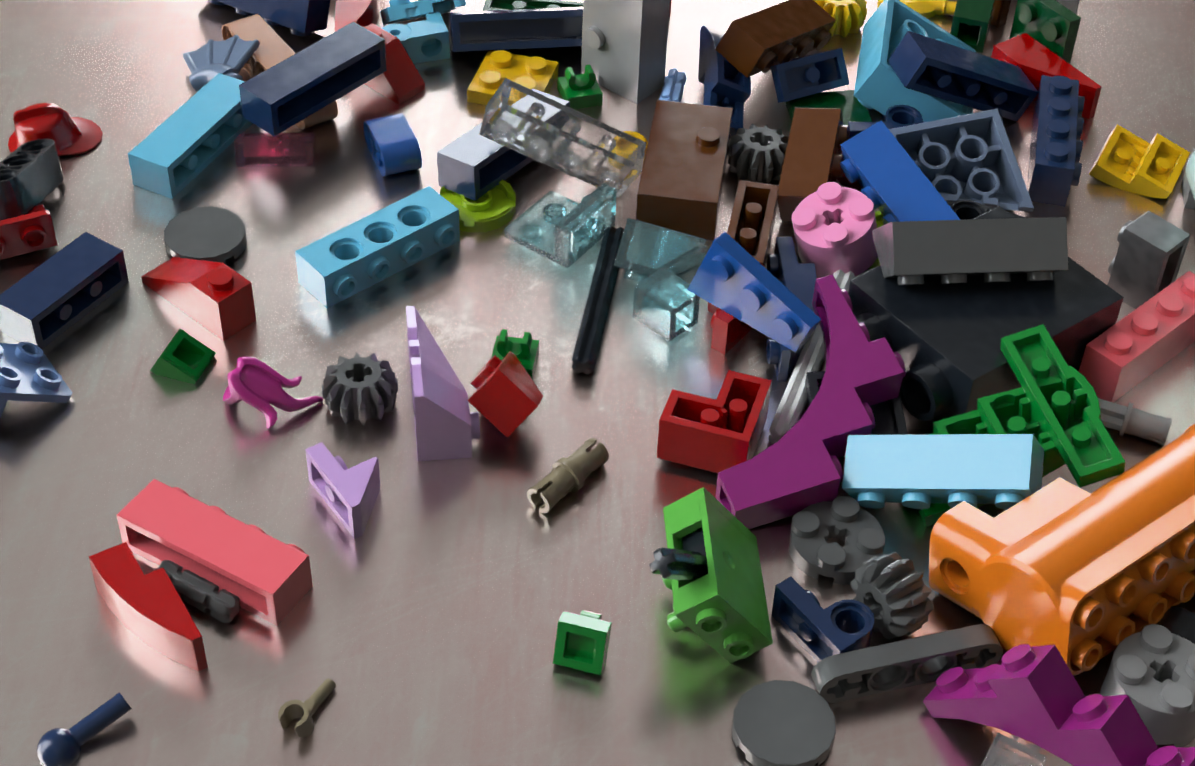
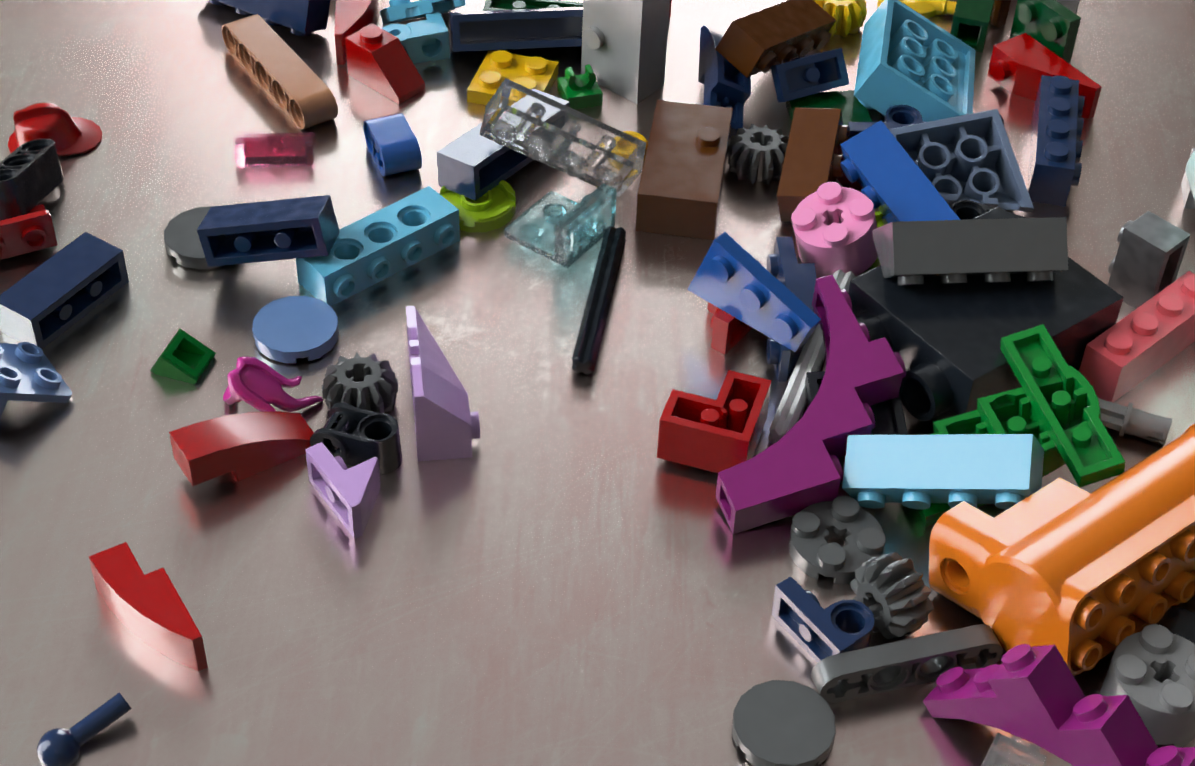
coral brick [116,479,313,626] -> none
medium azure brick [128,73,253,199] -> none
red slope [141,257,256,341] -> none
dark grey axle [154,560,241,623] -> none
sand blue arm [183,35,260,91] -> none
dark blue brick [239,22,387,136] -> none
dark tan hand [278,678,336,738] -> none
red slope [467,351,543,438] -> none
green tile [491,329,539,380] -> none
dark tan pin [527,438,609,513] -> none
green tile [552,610,612,675] -> none
clear light blue slope [614,218,712,285] -> none
clear light blue brick [633,267,700,342] -> none
bright green piece [649,487,773,663] -> none
light blue axle [659,68,687,102] -> none
reddish brown brick [727,180,779,268] -> none
dark blue brick [888,31,1039,122] -> none
yellow slope [1089,124,1190,199] -> none
none -> red slope [169,411,314,487]
none -> dark blue brick [197,195,340,267]
none -> medium blue tile [252,296,339,364]
none -> black piece [310,402,402,474]

